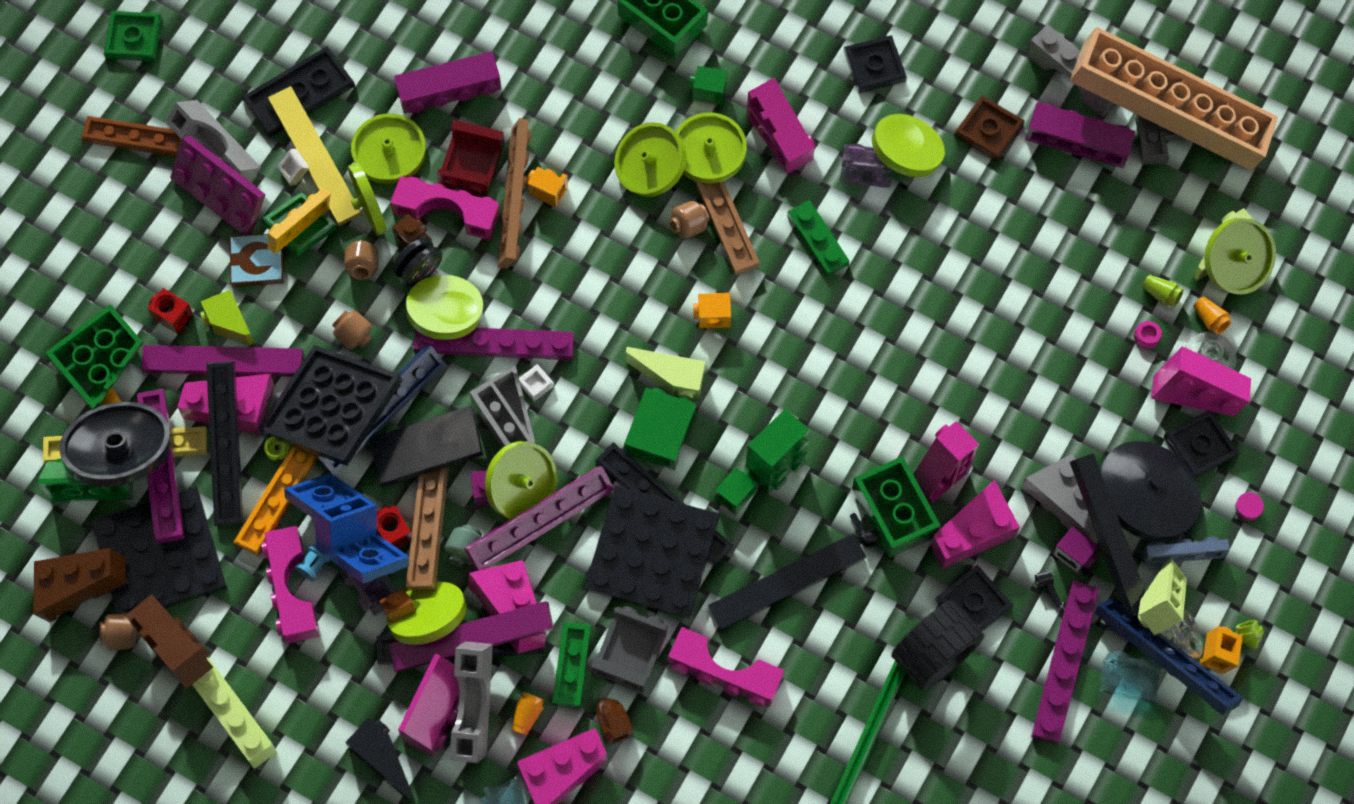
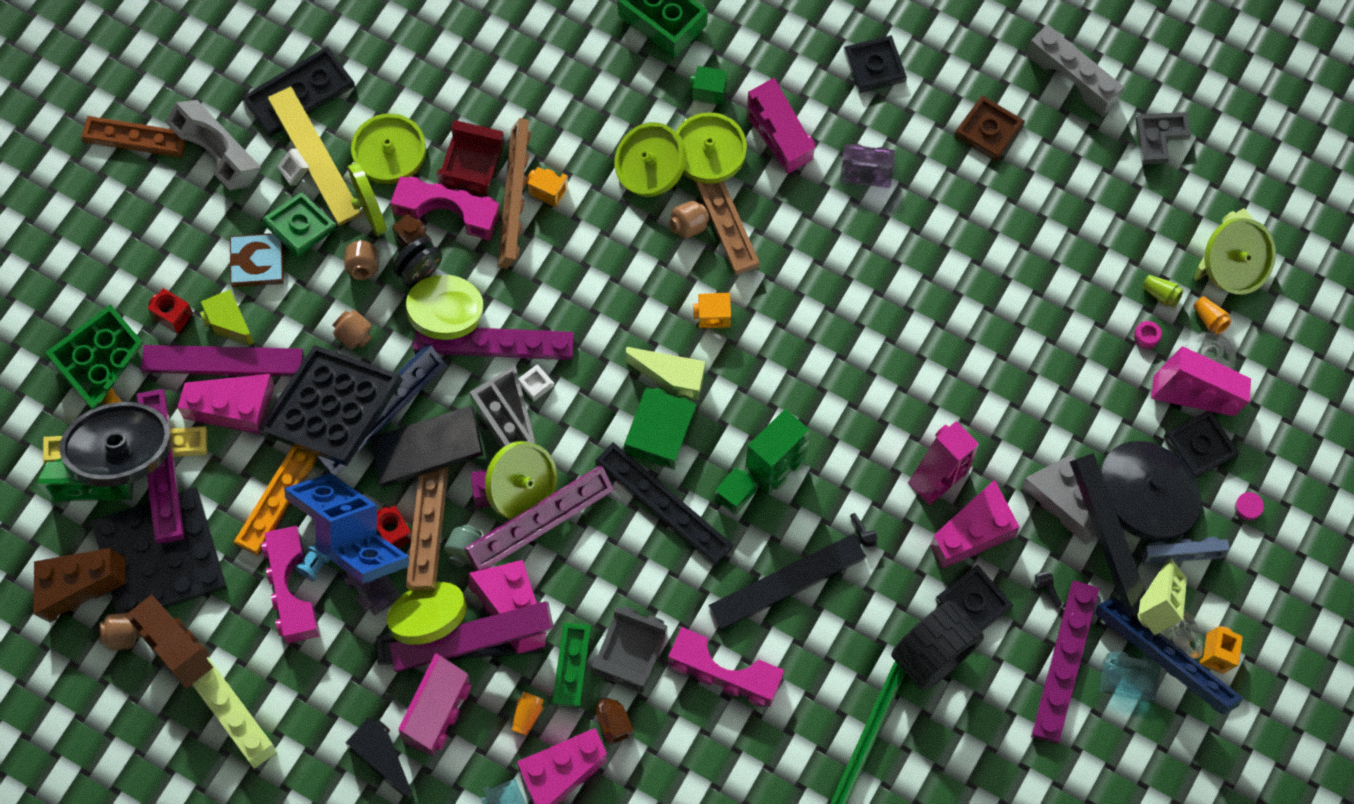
green tile [104,11,162,62] -> none
magenta plate [170,135,266,235] -> none
black tile [206,361,243,526] -> none
lime plate [264,437,290,461] -> none
yellow plate [267,188,330,254] -> none
dark orange plate [379,588,416,623] -> none
magenta brick [394,51,502,114] -> none
light grey arch [450,641,493,763] -> none
black plate [584,486,720,619] -> none
green plate [787,200,850,277] -> none
green brick [852,456,941,558] -> none
lime piece [872,114,945,177] -> none
magenta brick [1025,102,1136,169] -> none
magenta brick [1052,526,1099,574] -> none
light nougat brick [1070,27,1278,171] -> none
lime plate [1236,620,1264,650] -> none

